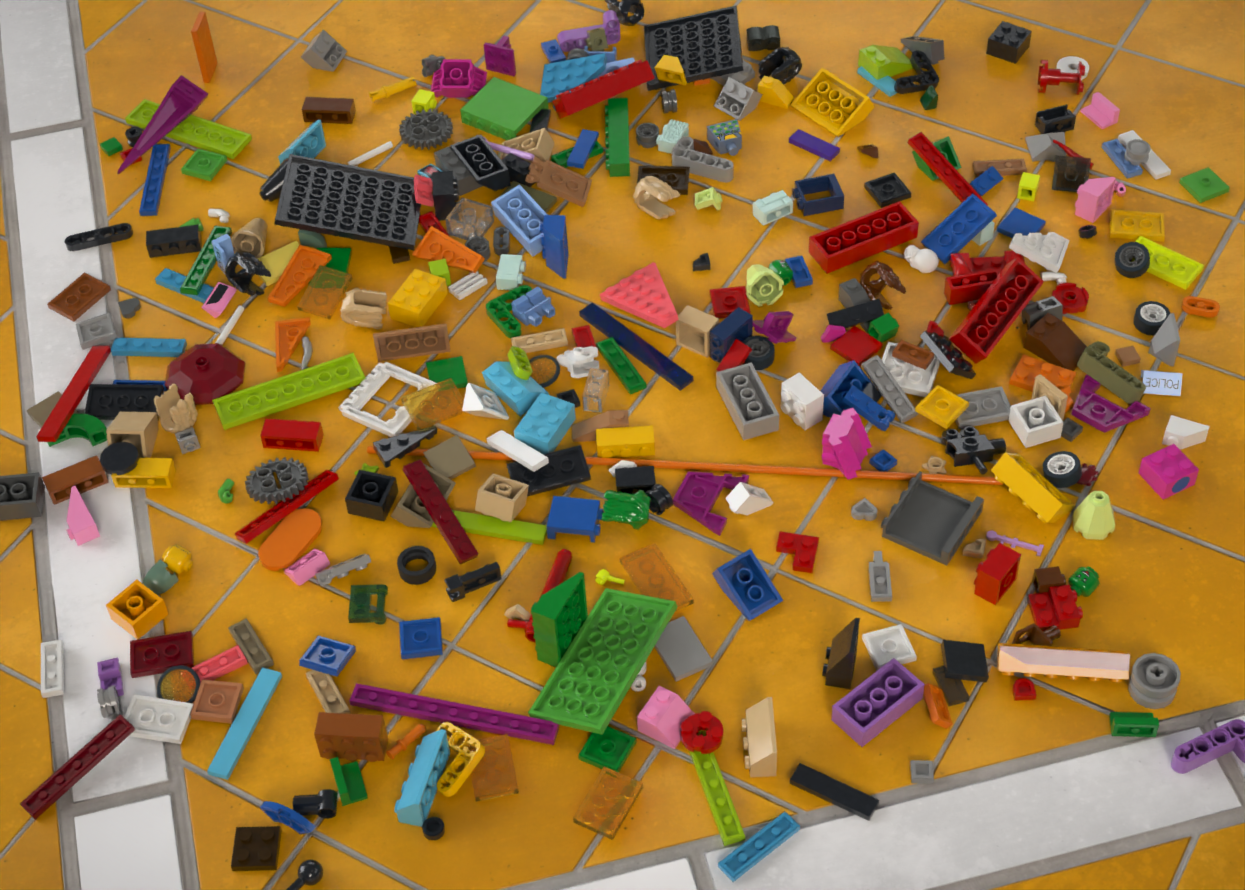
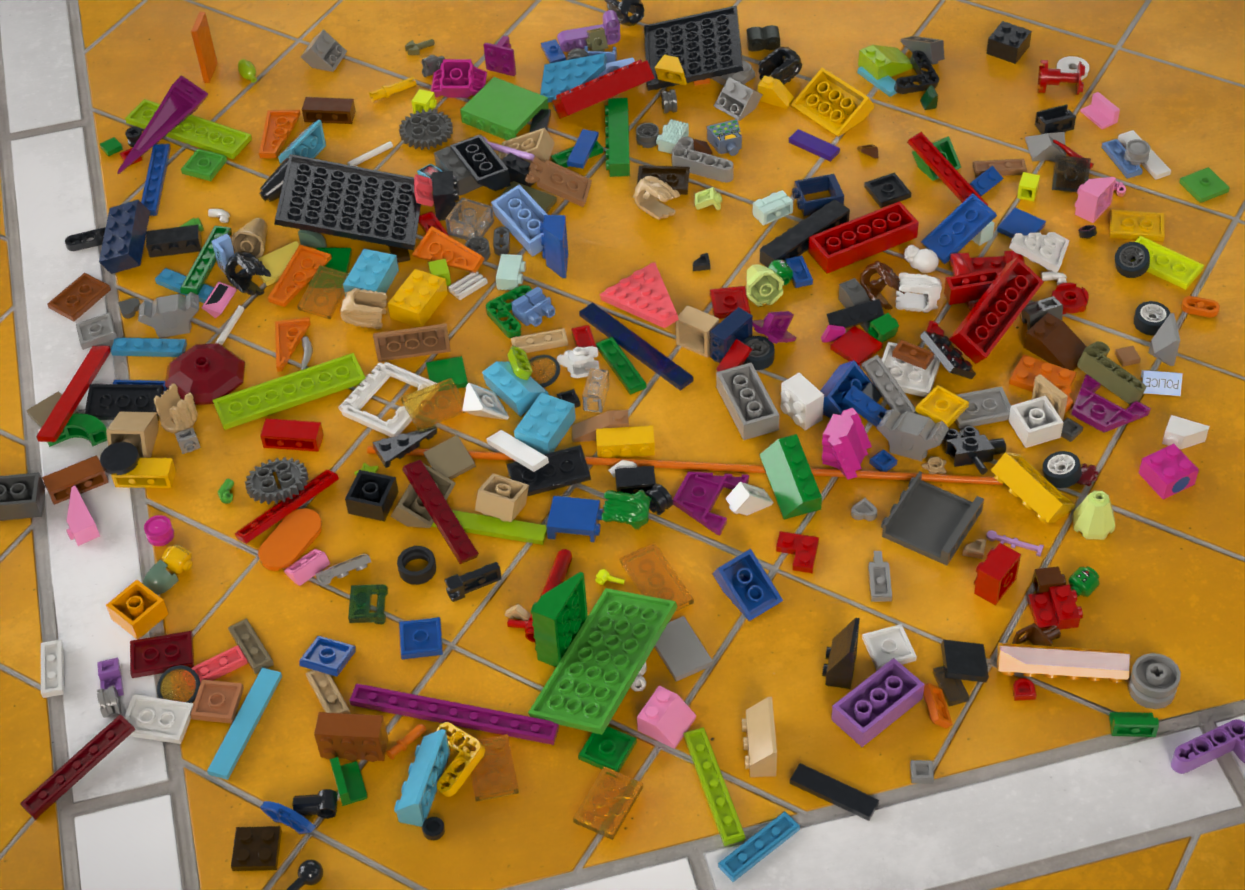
red plate [681,711,724,754] -> none
none -> dark blue brick [99,200,150,274]
none -> light grey slope [138,292,199,338]
none -> dark pink wheel [144,515,174,546]
none -> lime plant [238,59,257,83]
none -> orange wing [259,110,301,159]
none -> medium azure brick [343,249,399,297]
none -> olive bar [405,39,435,55]
none -> black brick [760,199,850,268]
none -> green slope [760,434,822,520]
none -> light grey slope [877,408,949,461]
none -> white piece [896,272,942,313]

